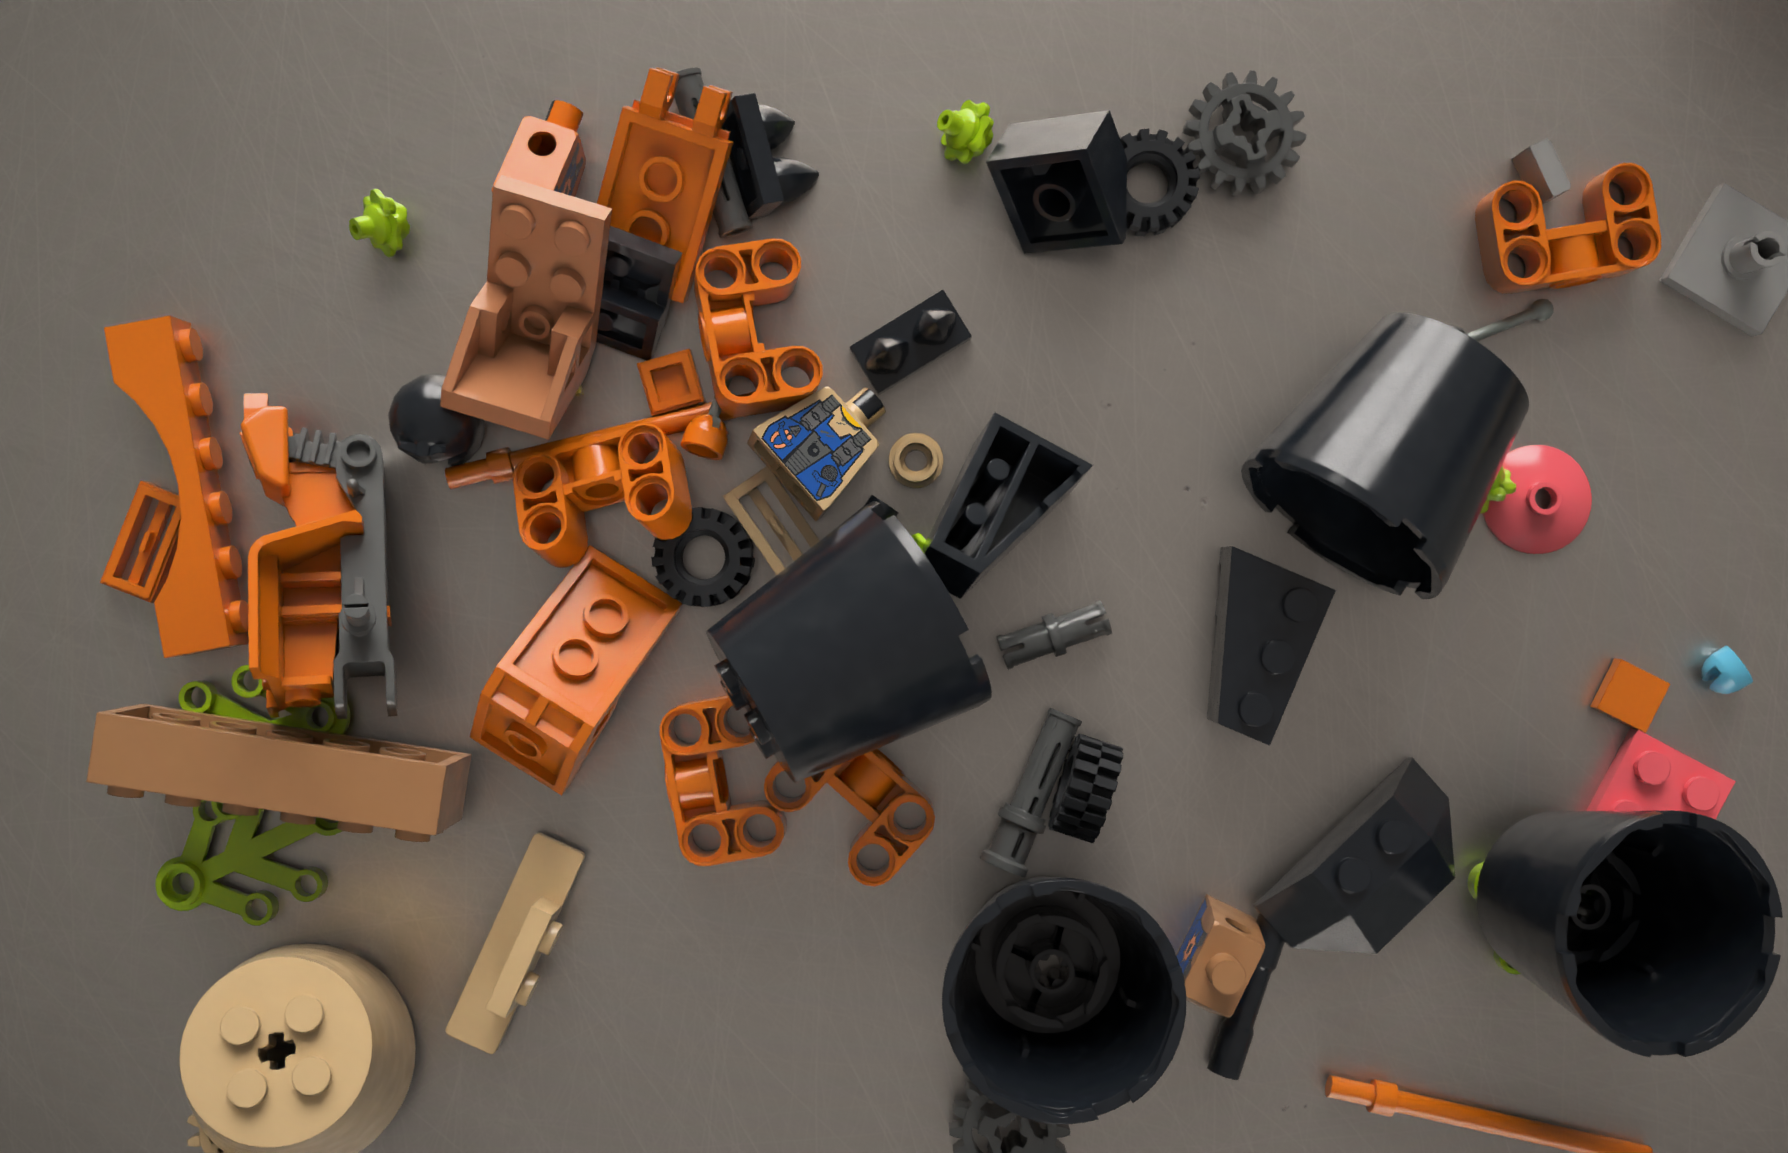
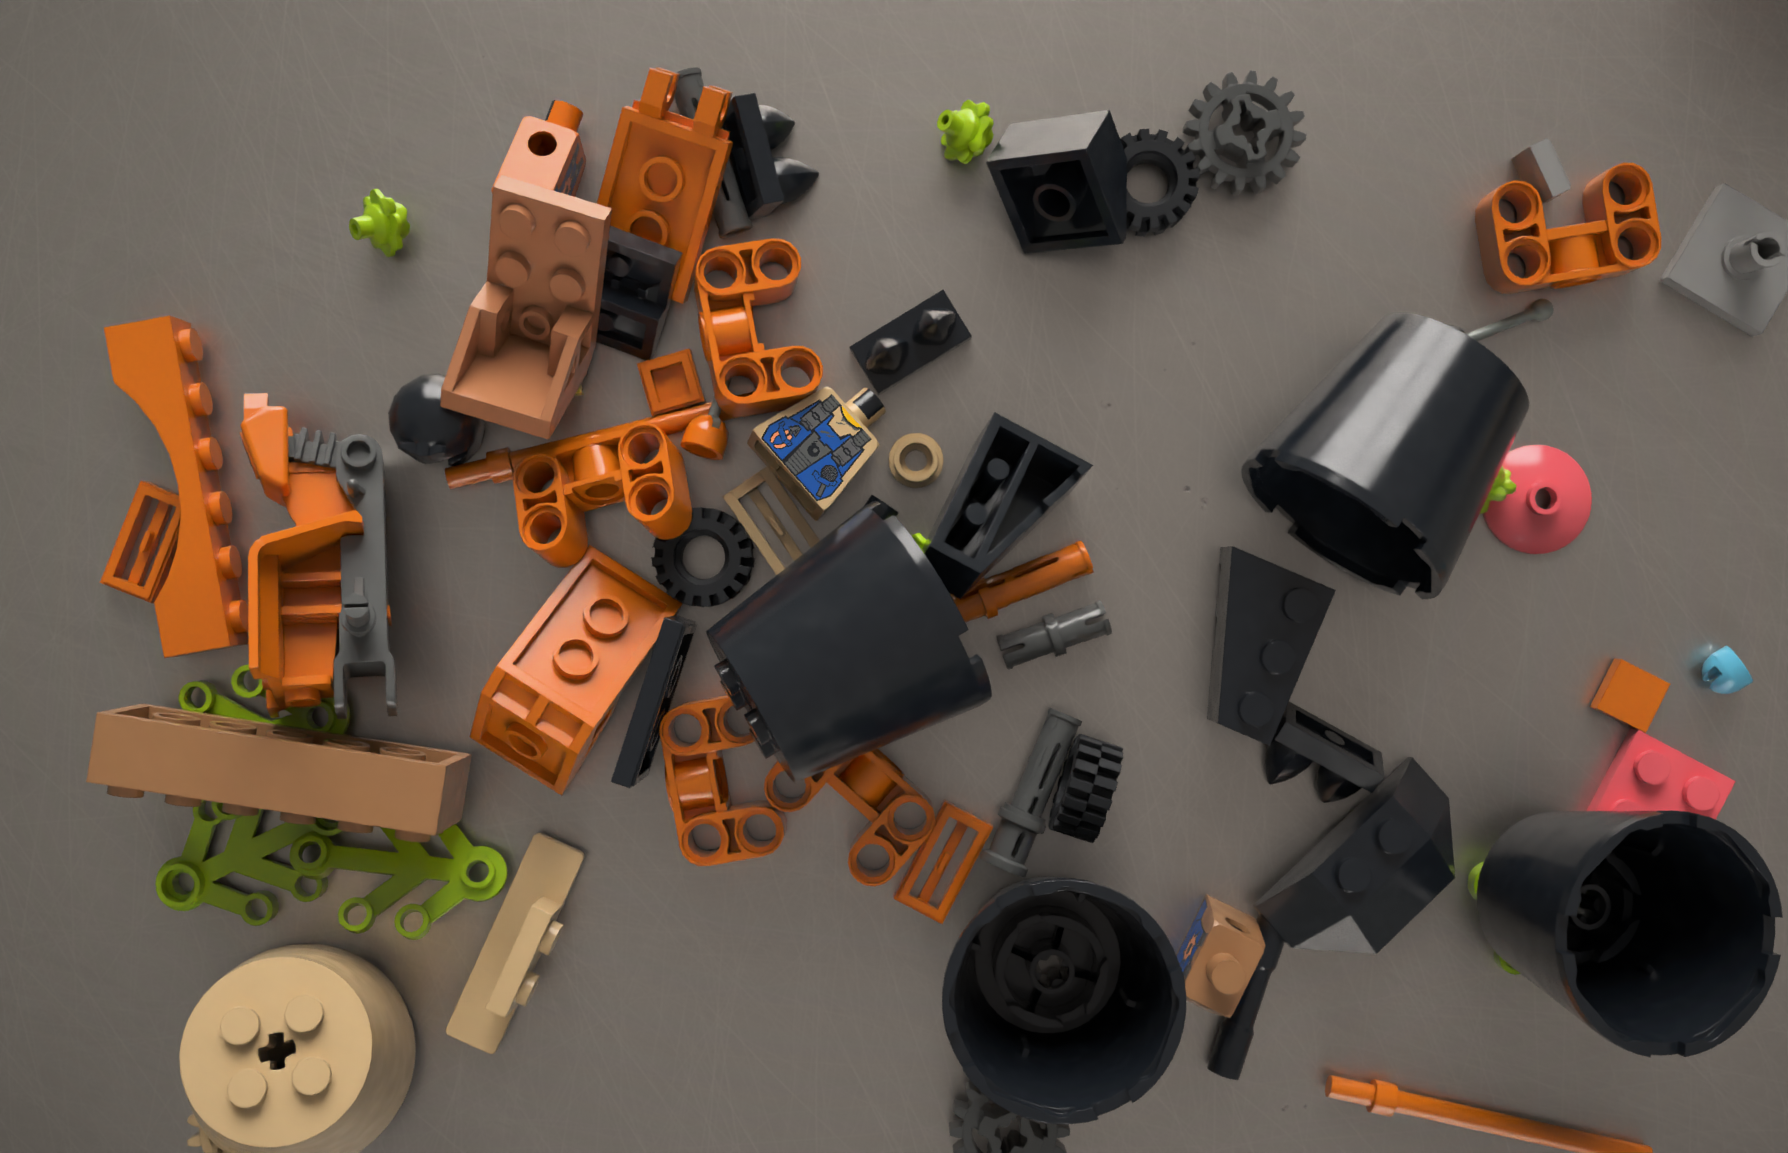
none -> lime plant [289,824,508,940]
none -> black tile [611,615,697,788]
none -> orange tile [894,799,993,924]
none -> orange pin [950,540,1094,622]
none -> black tile [1265,702,1385,803]

